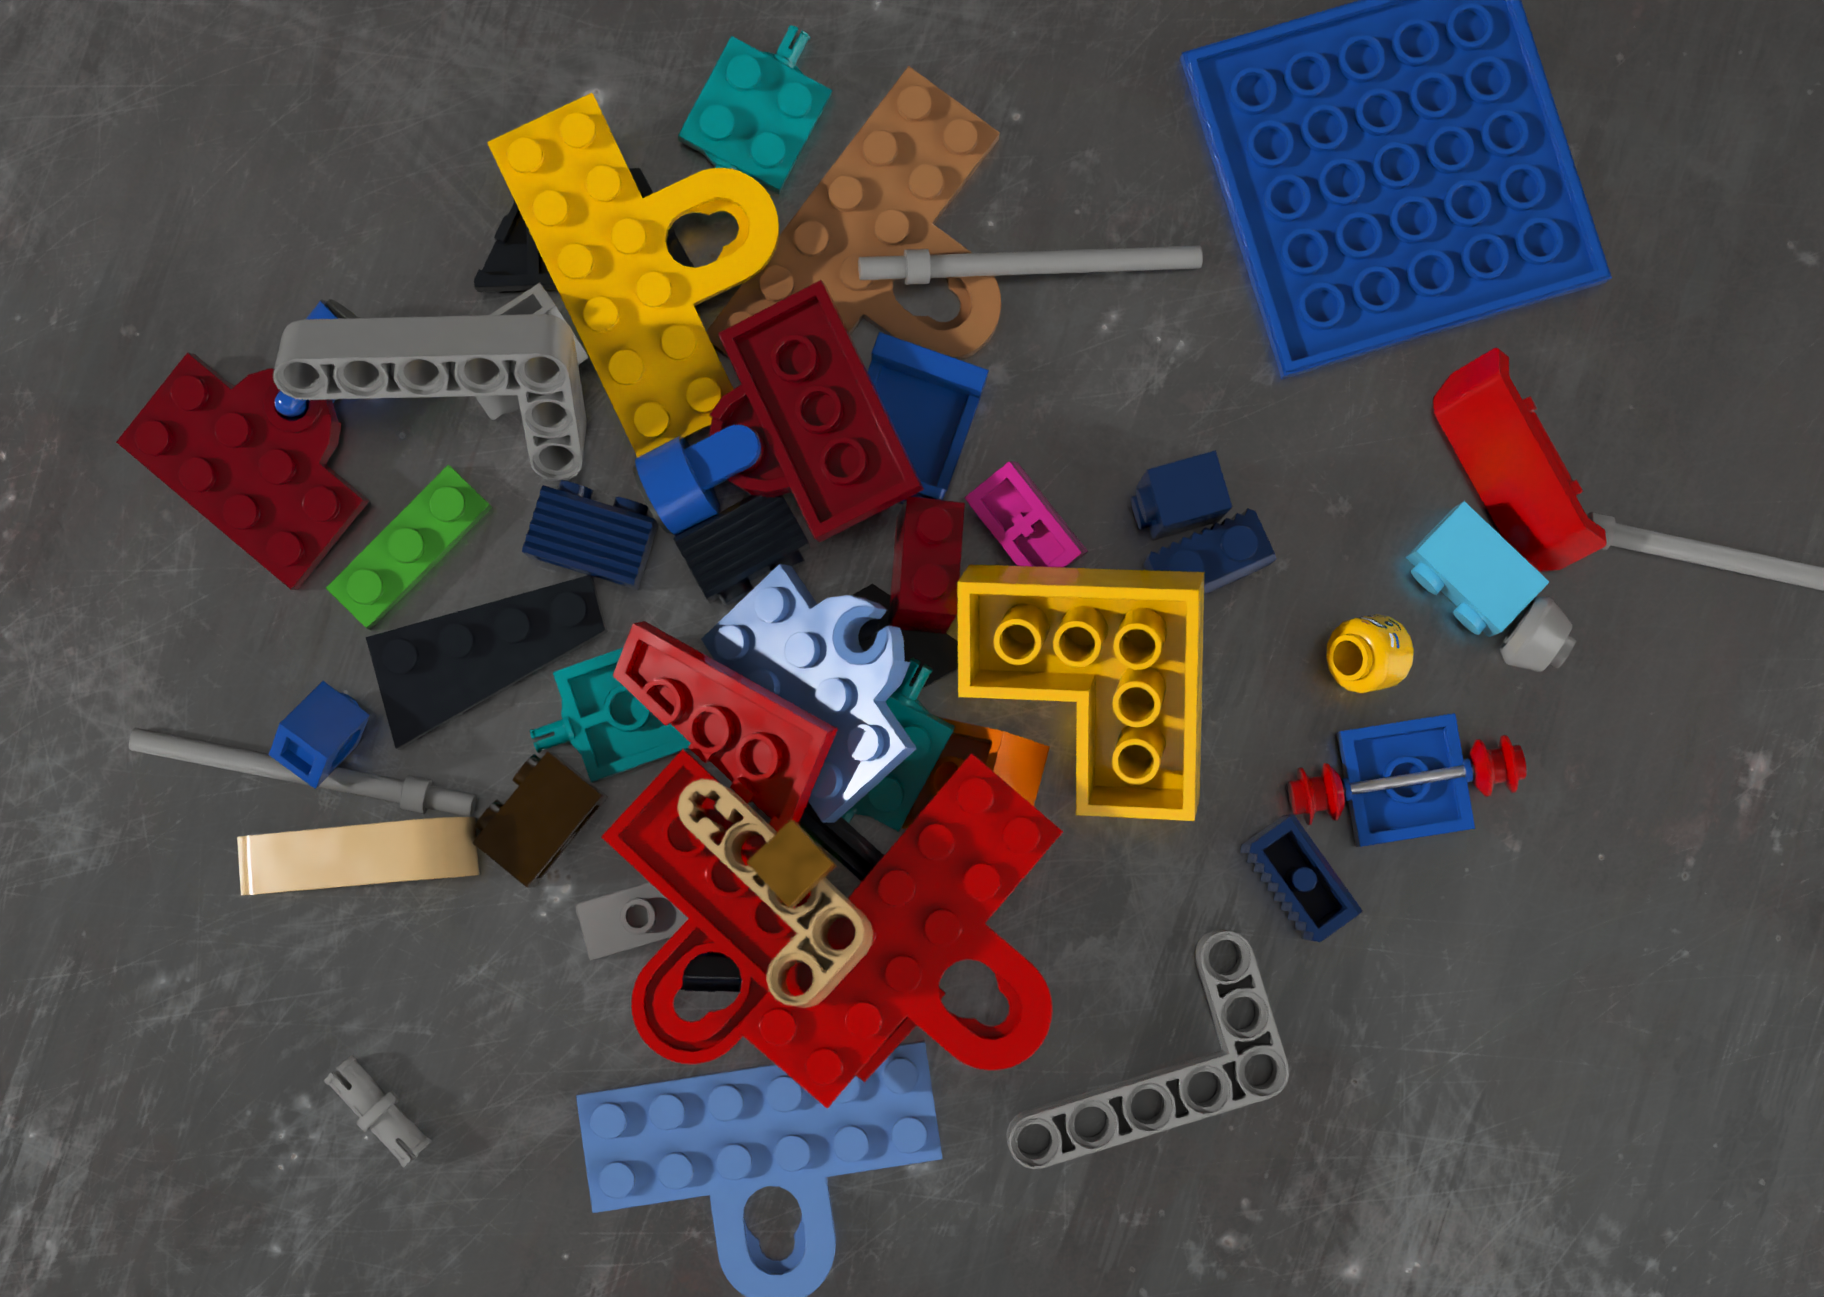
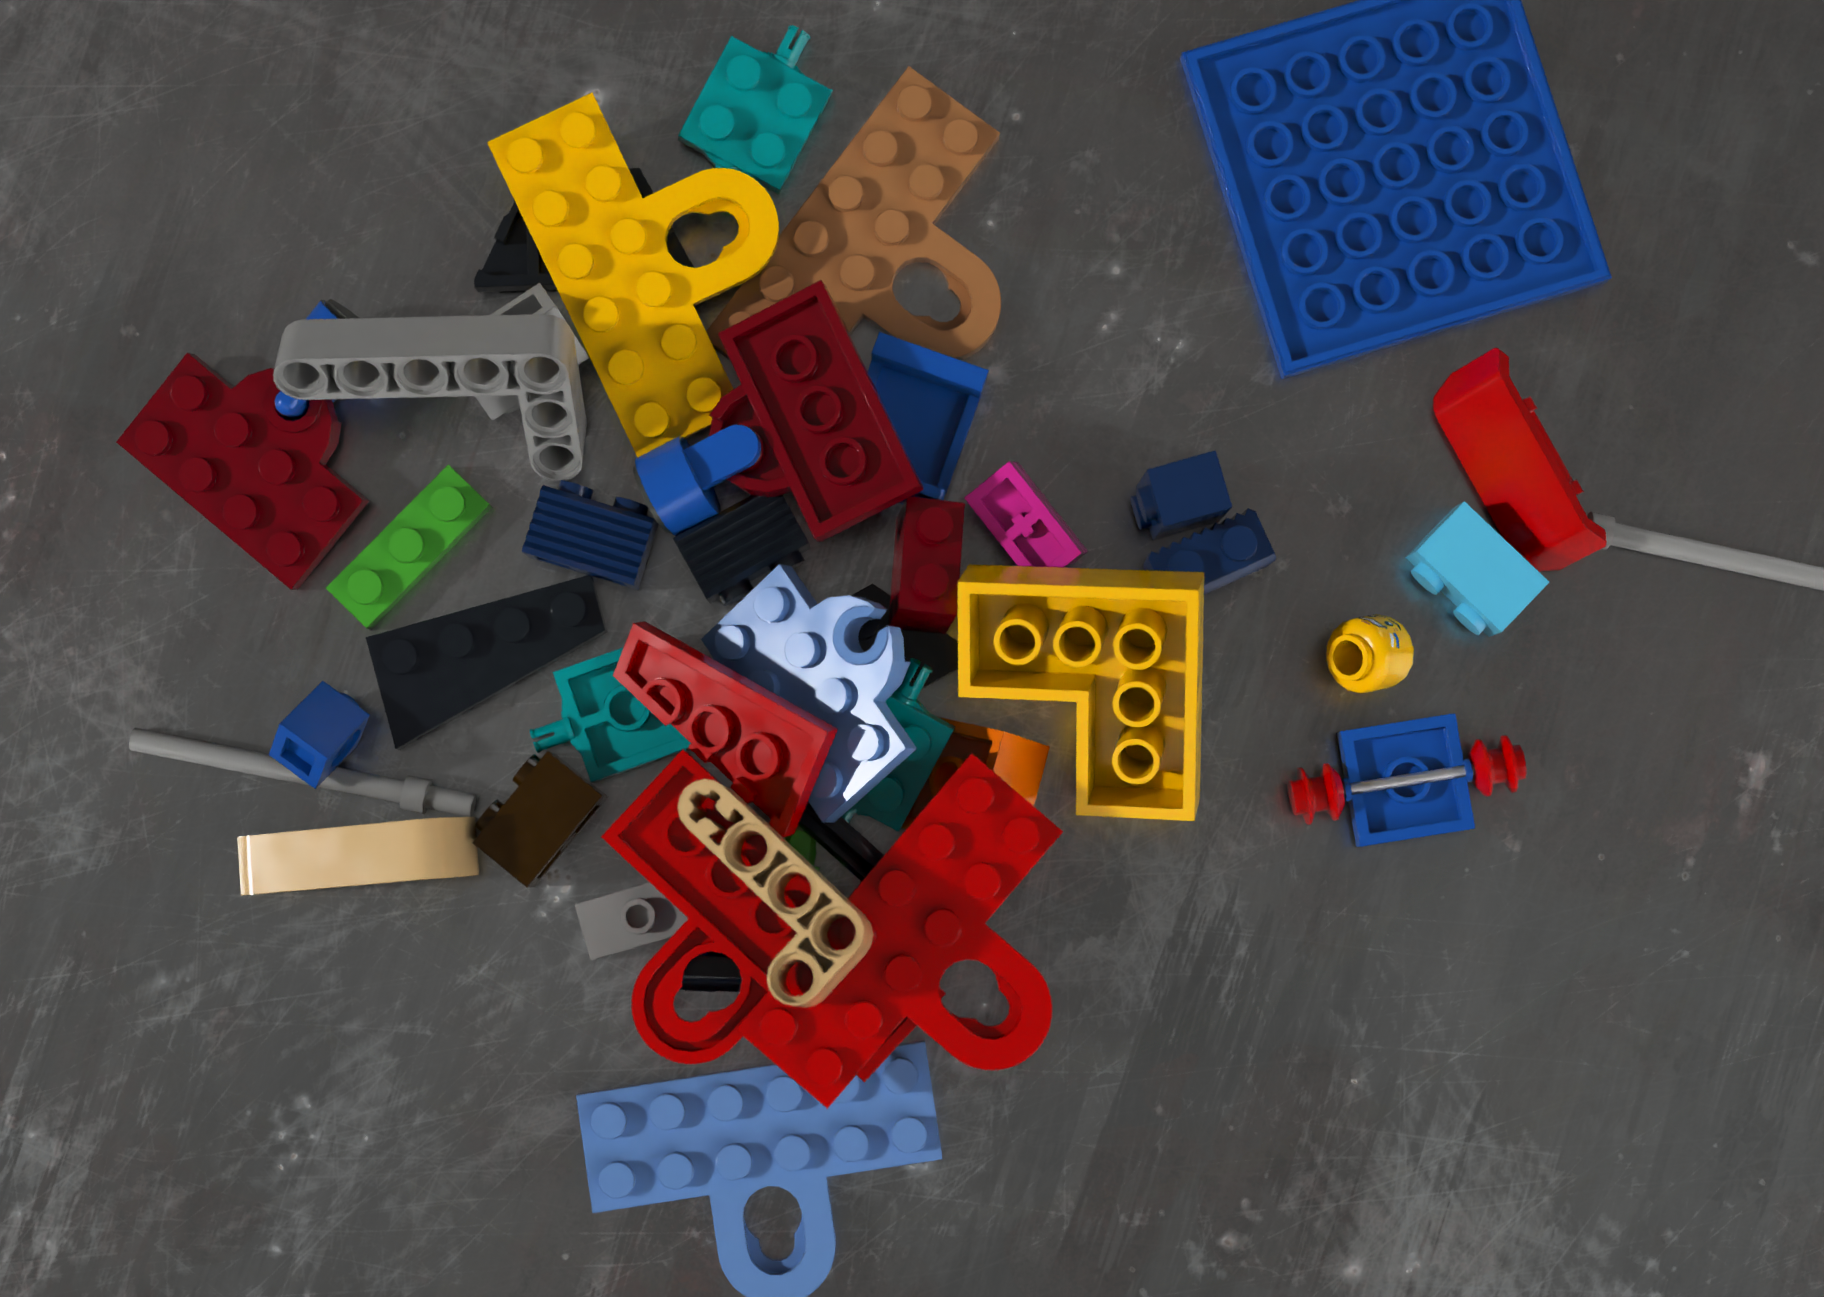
light grey pin [324,1055,432,1168] -> none
pearl gold tile [747,819,837,909] -> none
light grey bar [858,246,1203,285] -> none
light grey beam [1006,930,1289,1169] -> none
dark blue brick [1240,814,1363,942] -> none
light grey cone [1500,596,1576,672] -> none

